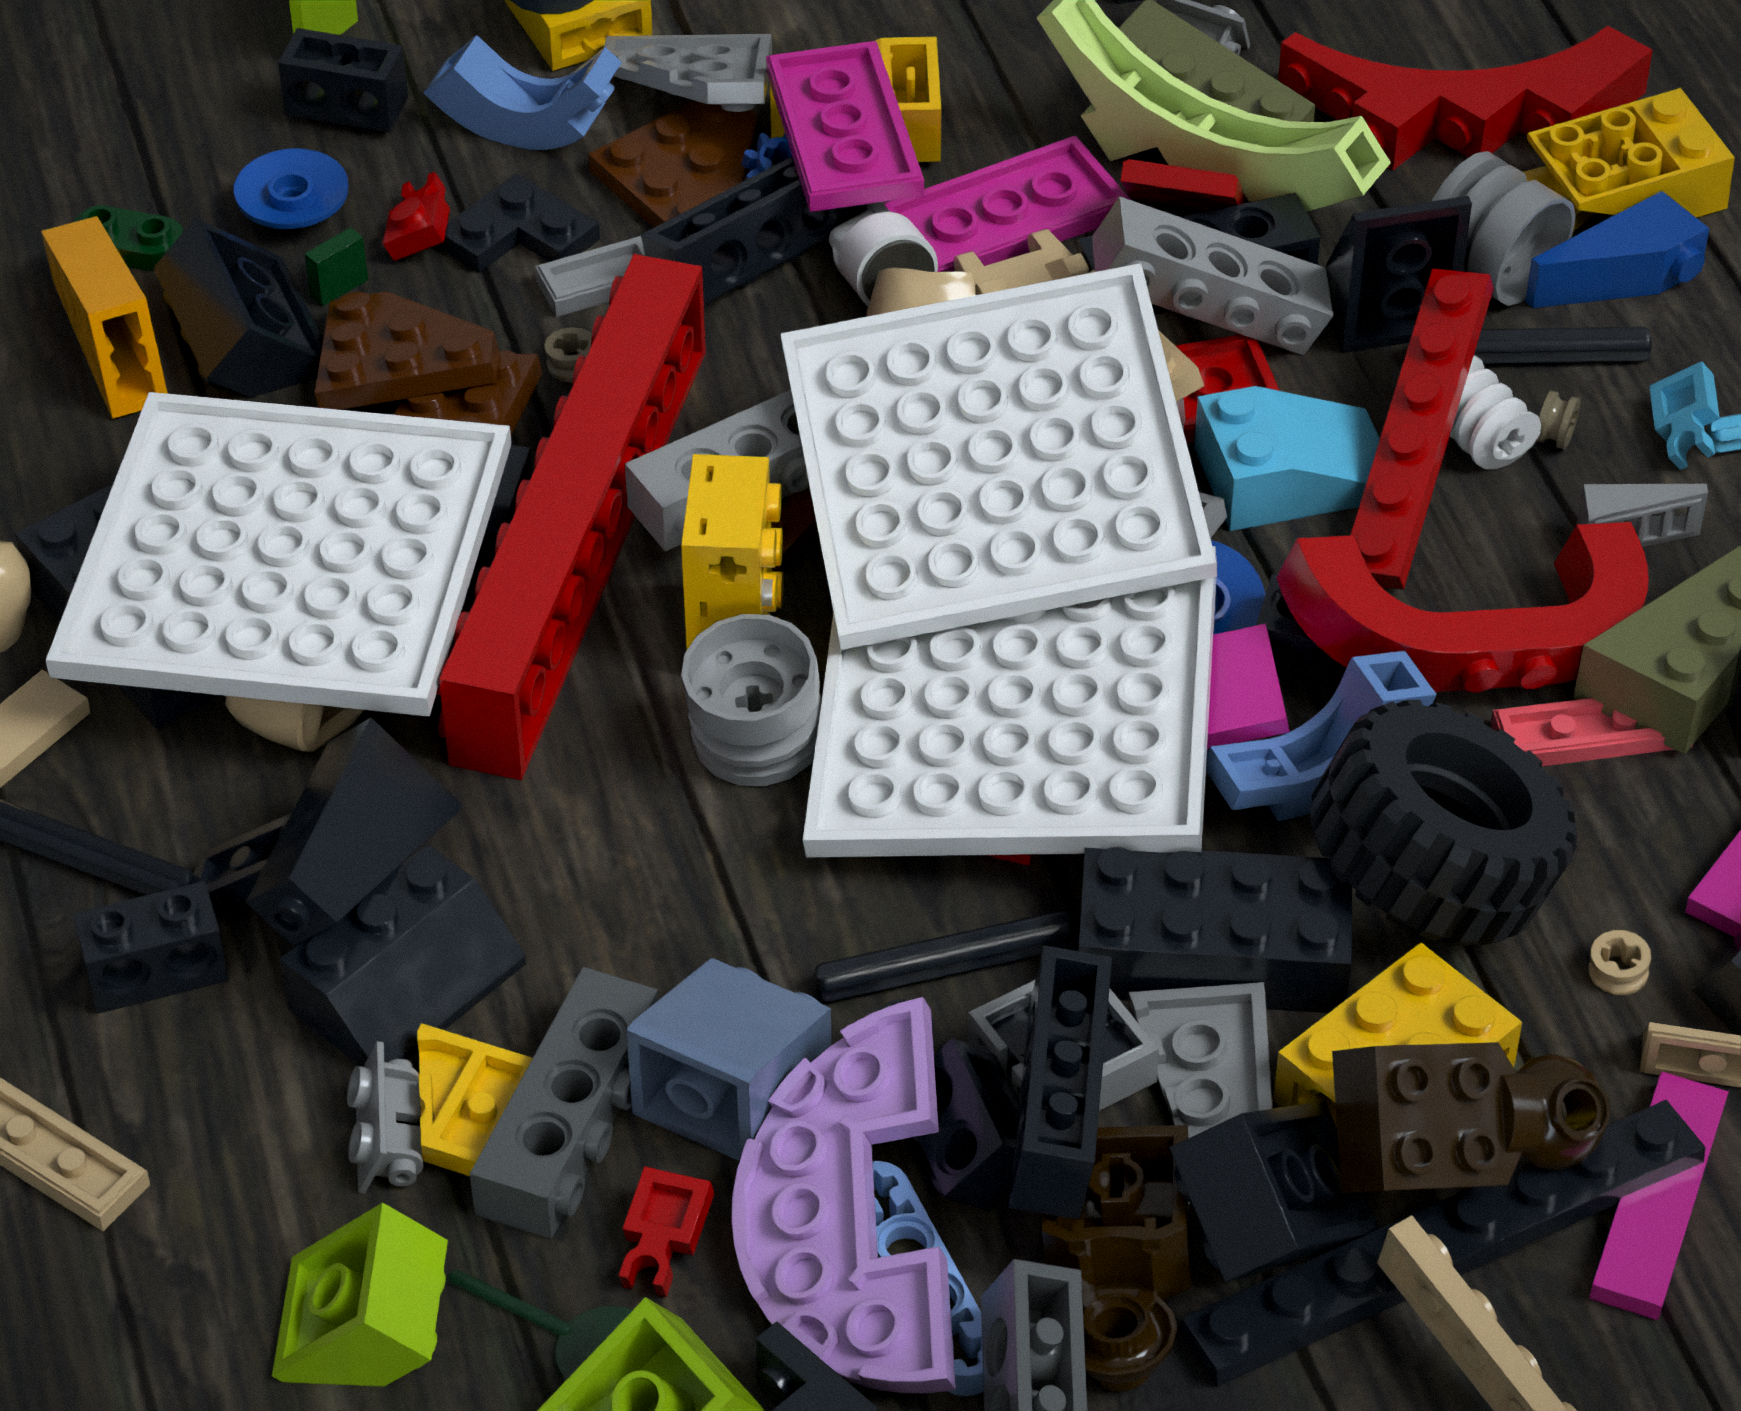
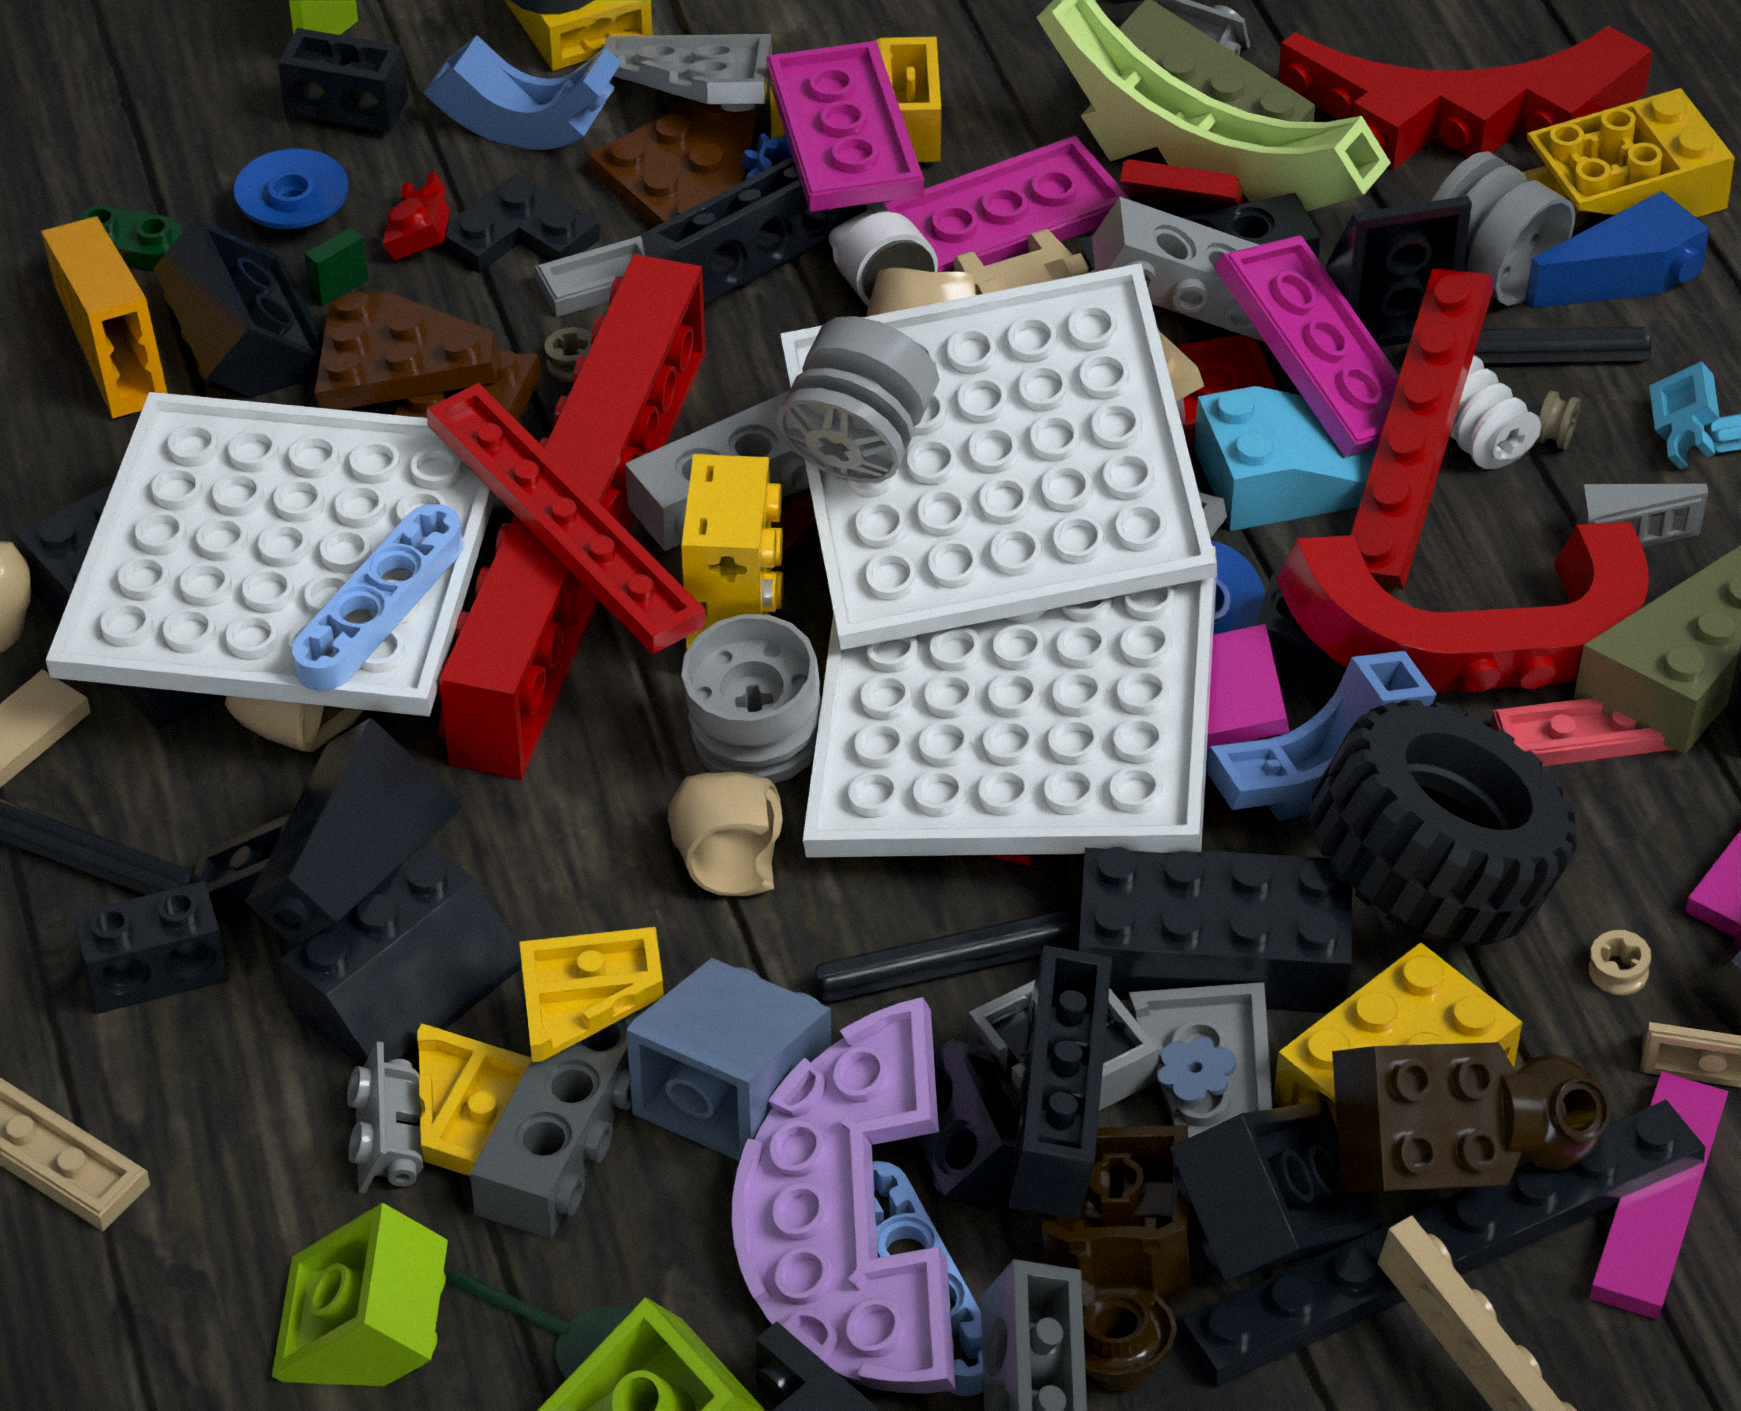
red plate [618,1166,714,1298] -> none
none -> light blue beam [292,504,463,691]
none -> red plate [427,383,706,655]
none -> yellow wing [519,927,664,1062]
none -> tan piece [668,772,783,896]
none -> light grey wheel [776,316,940,483]
none -> sand blue plant [1157,1036,1236,1104]
none -> dark pink tile [1213,235,1399,457]

